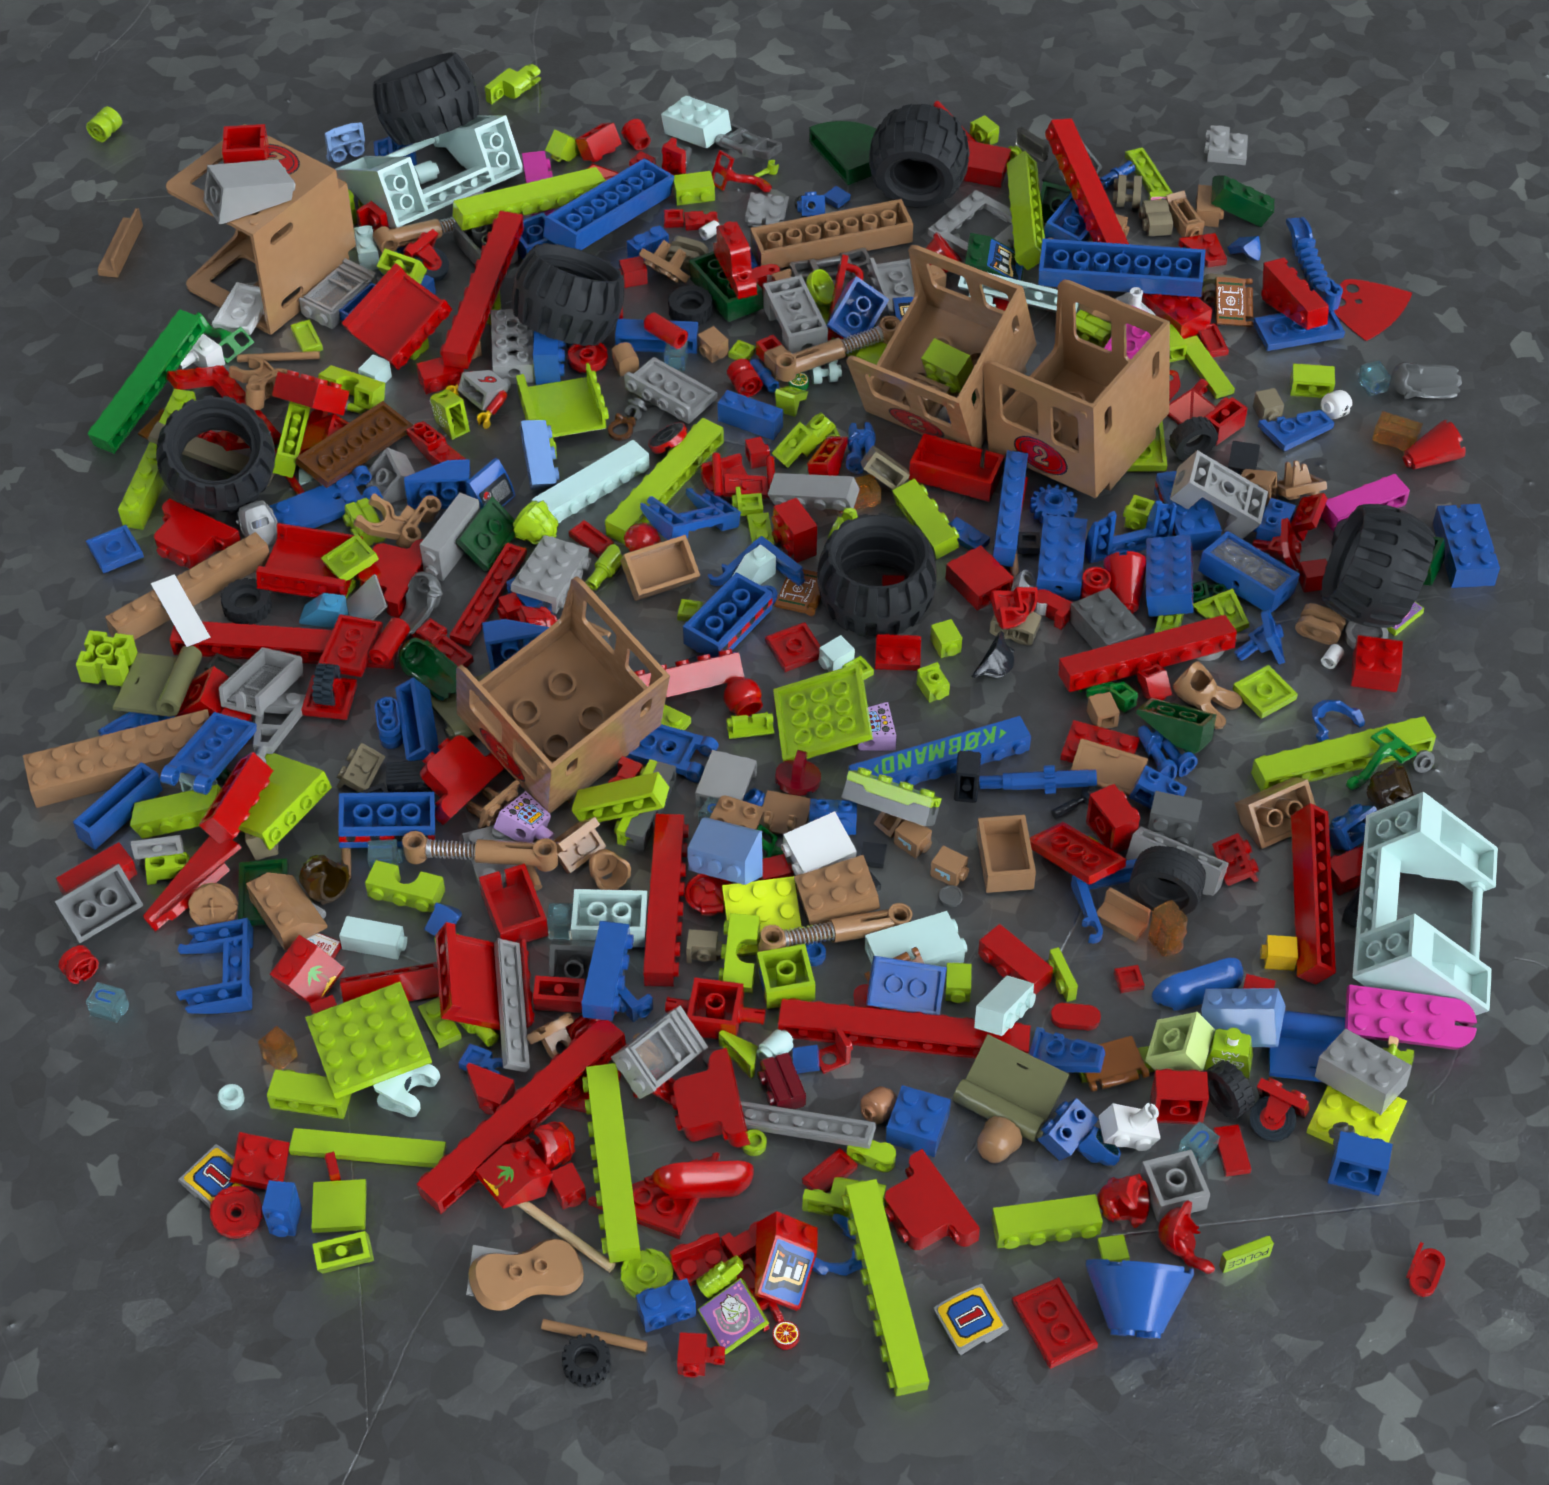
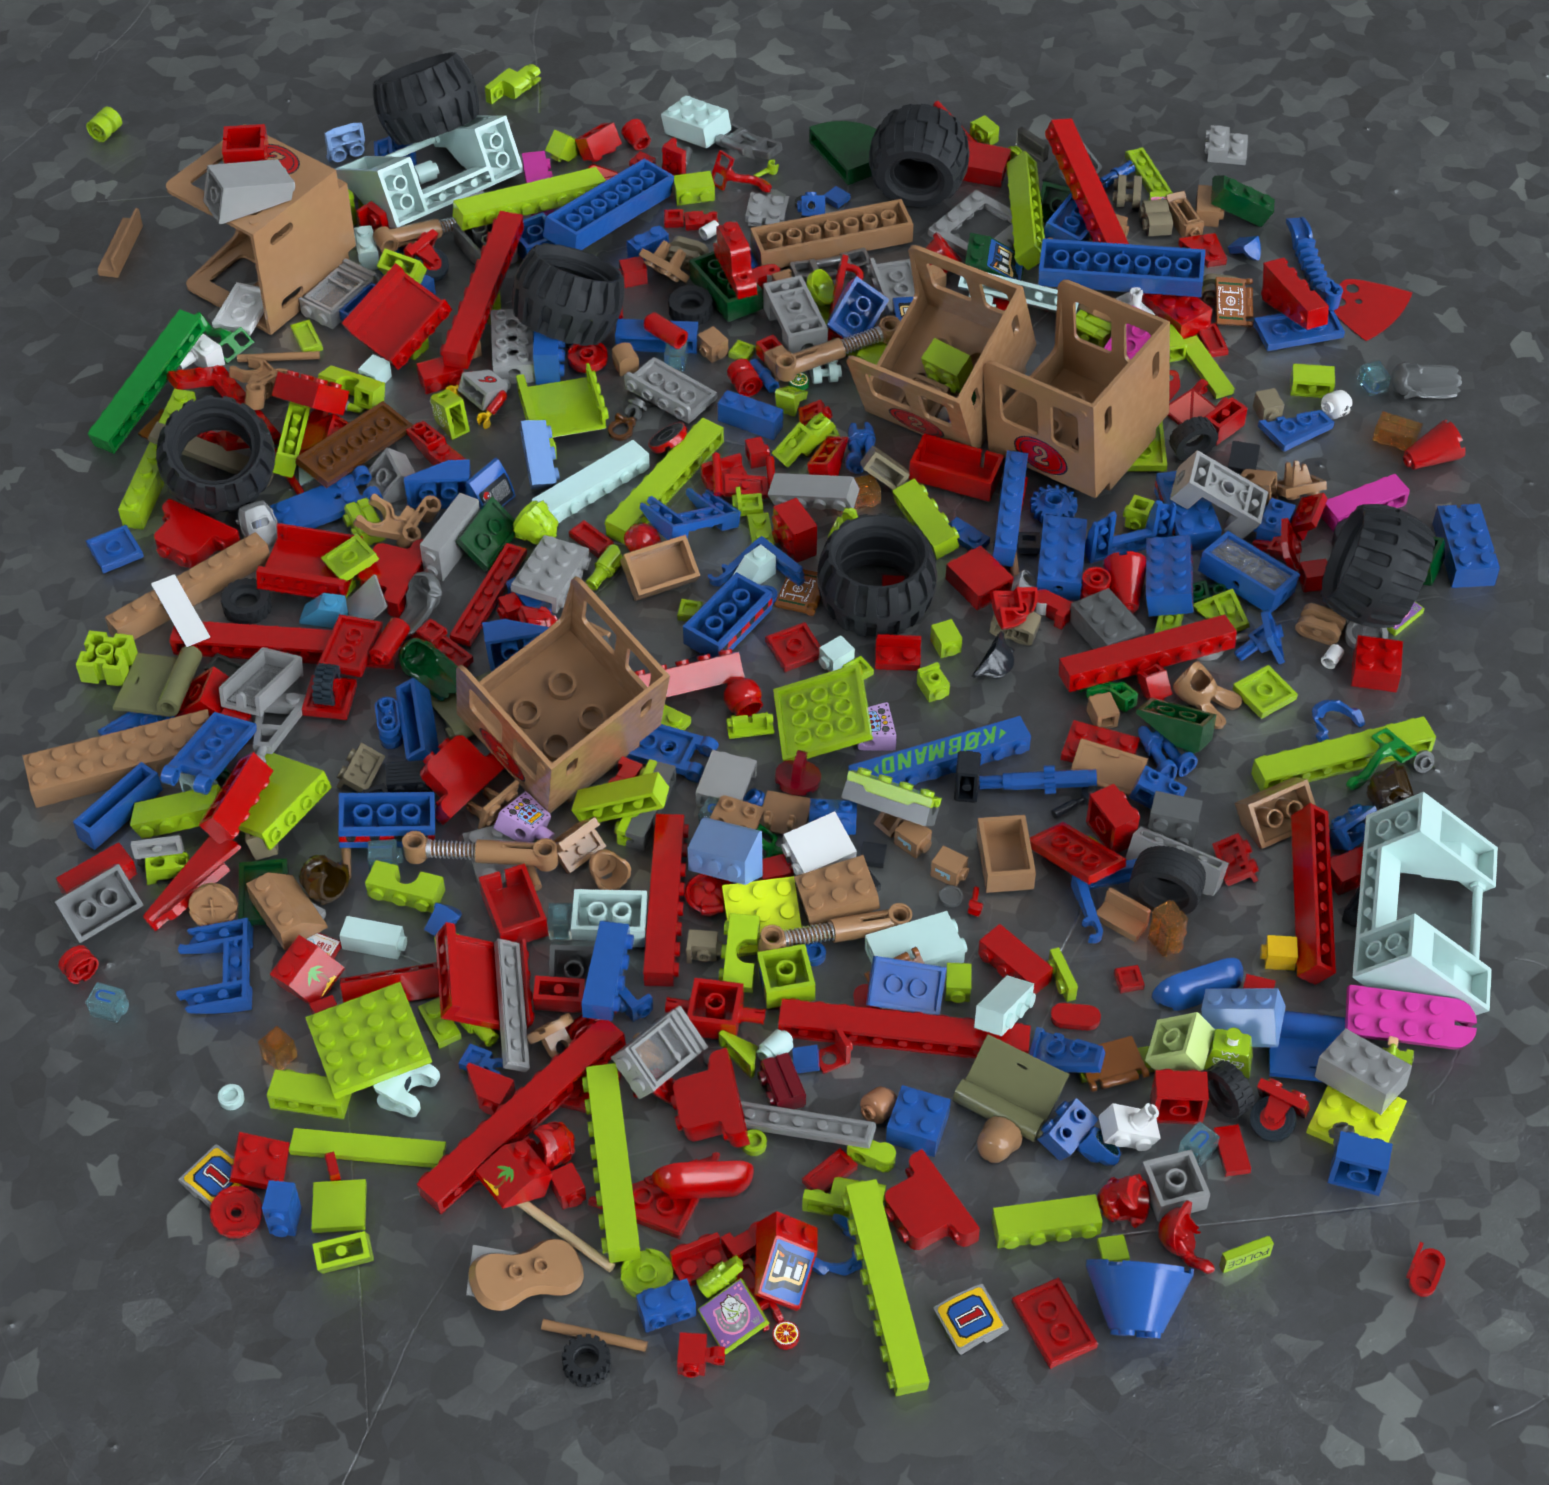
none -> red bracket [798,399,833,426]
none -> red hand [967,886,983,917]

